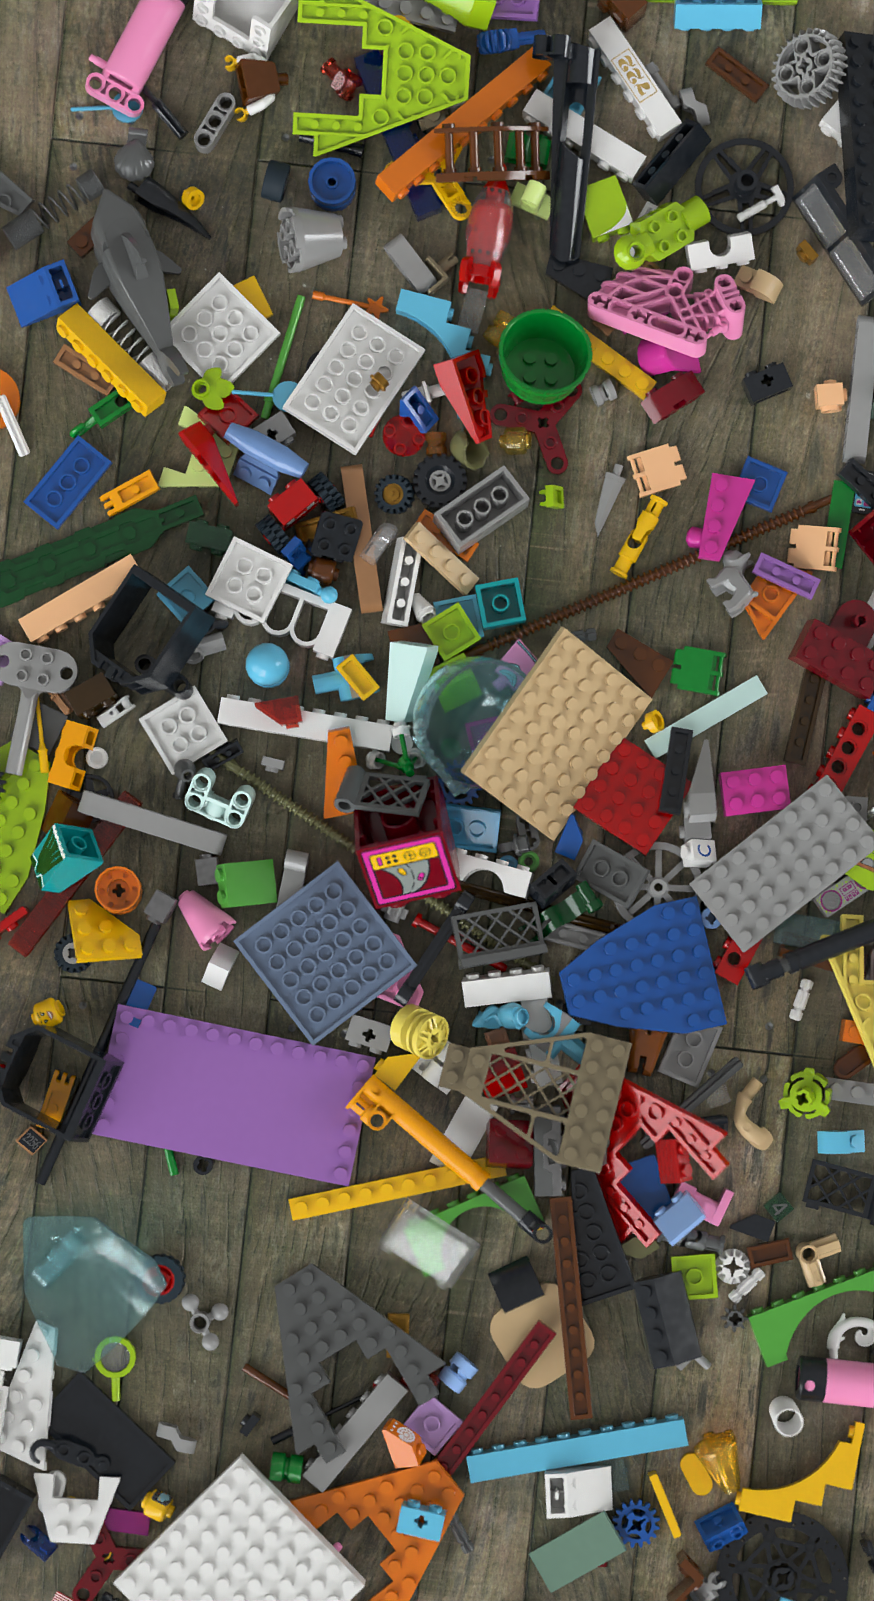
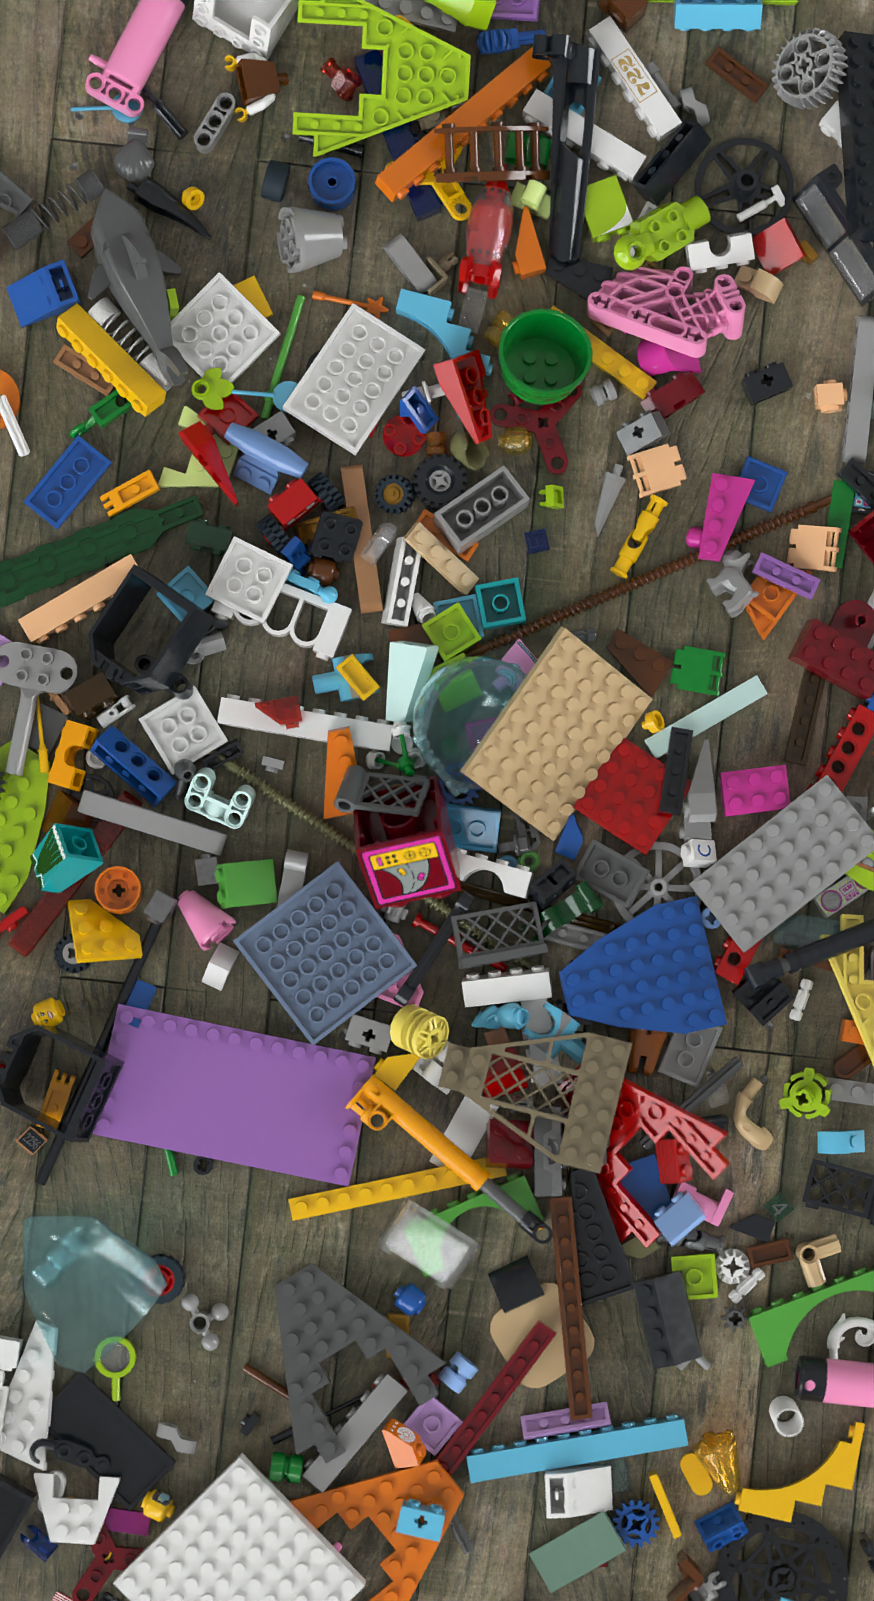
medium azure tile [246,643,290,688] -> none
pearl gold plate [369,372,389,392] -> none
none -> blue brick [90,725,177,807]
none -> blue head [394,1283,427,1316]
none -> orange slope [512,206,546,280]
none -> lavender plate [520,1402,611,1440]
none -> clear blue tile [524,528,550,555]
none -> brick [616,410,671,456]
none -> black slope [731,962,795,1026]
none -> tile [752,218,806,276]

